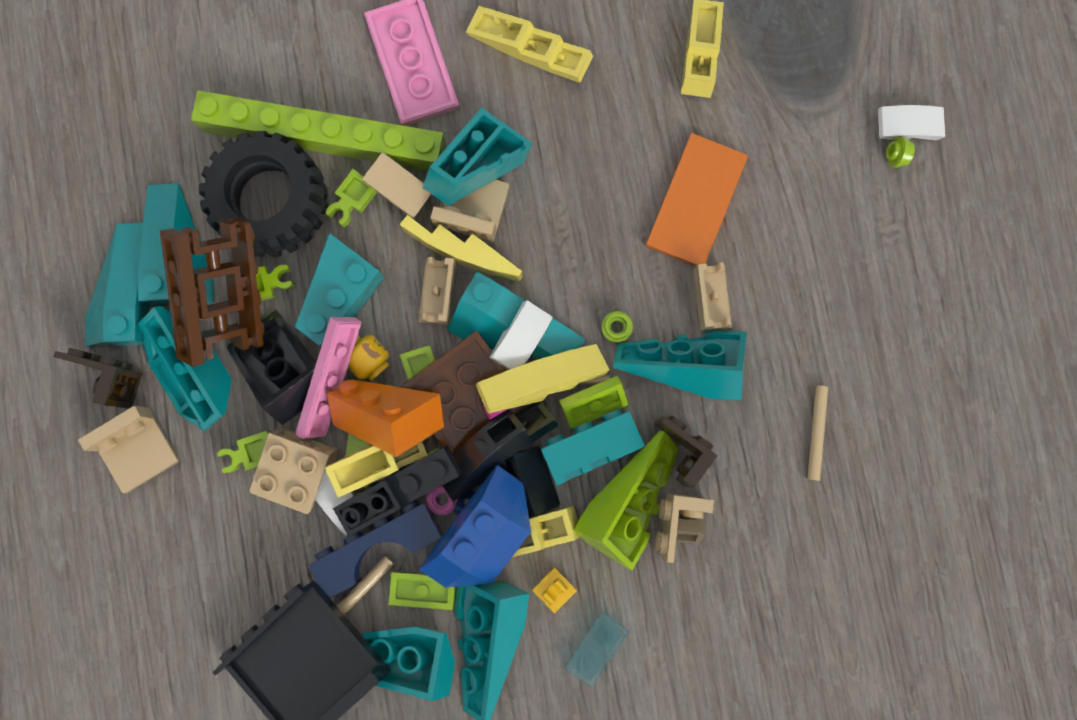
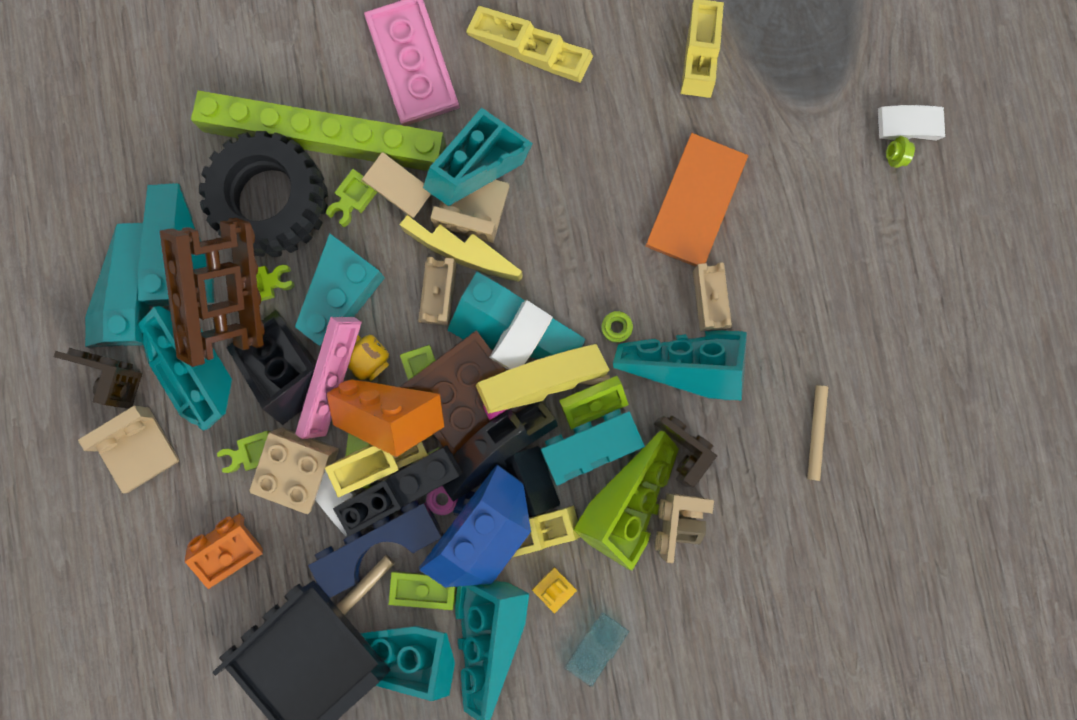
none -> orange bracket [184,513,263,589]

